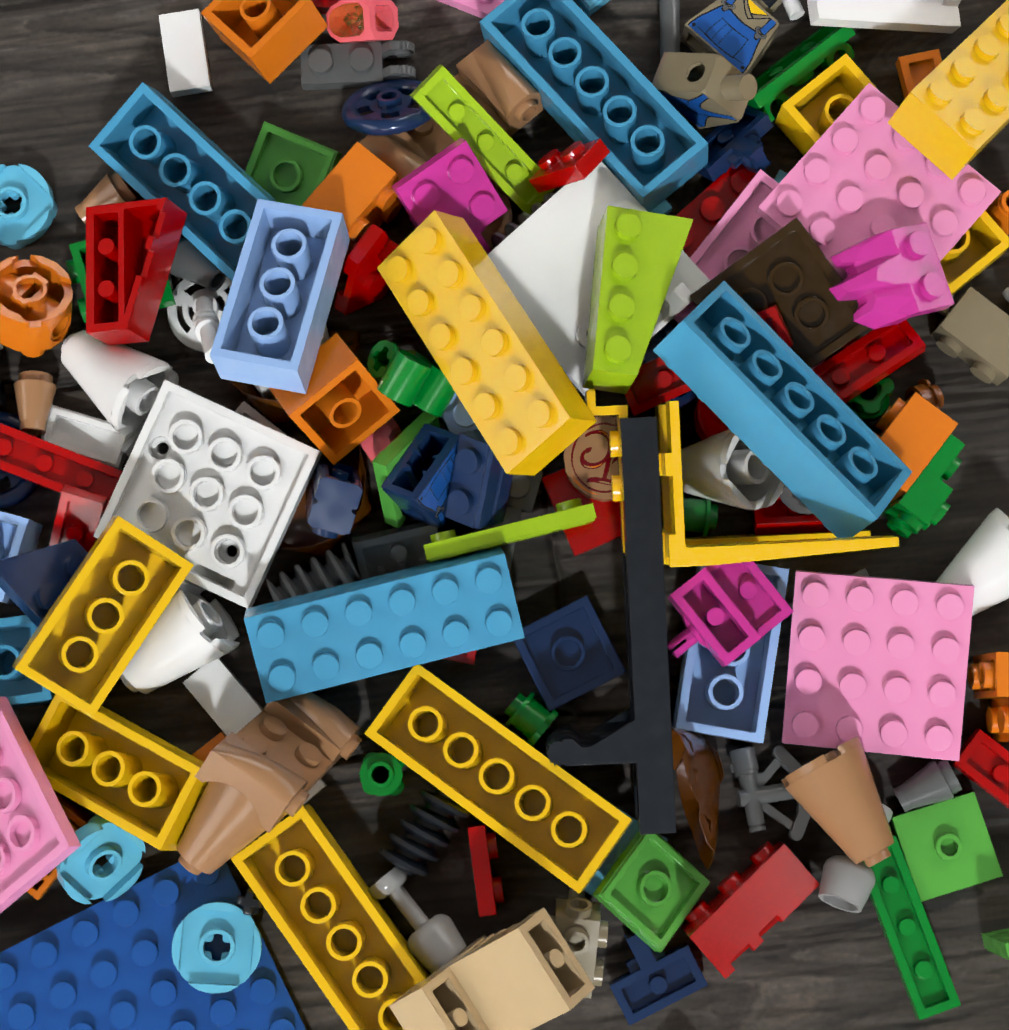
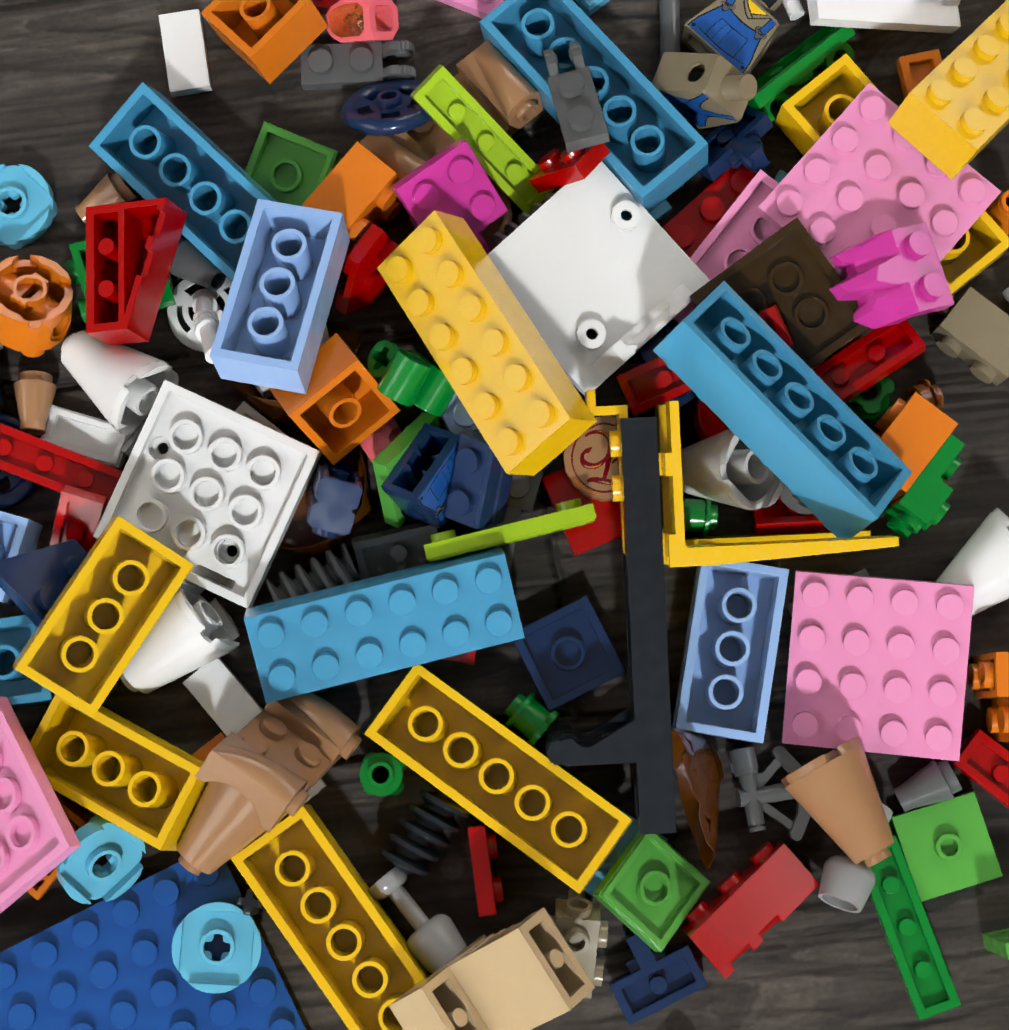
lime wedge [583,205,693,394] -> none
dark pink plate [667,542,794,667] -> none
none -> dark grey hinge [543,41,610,153]

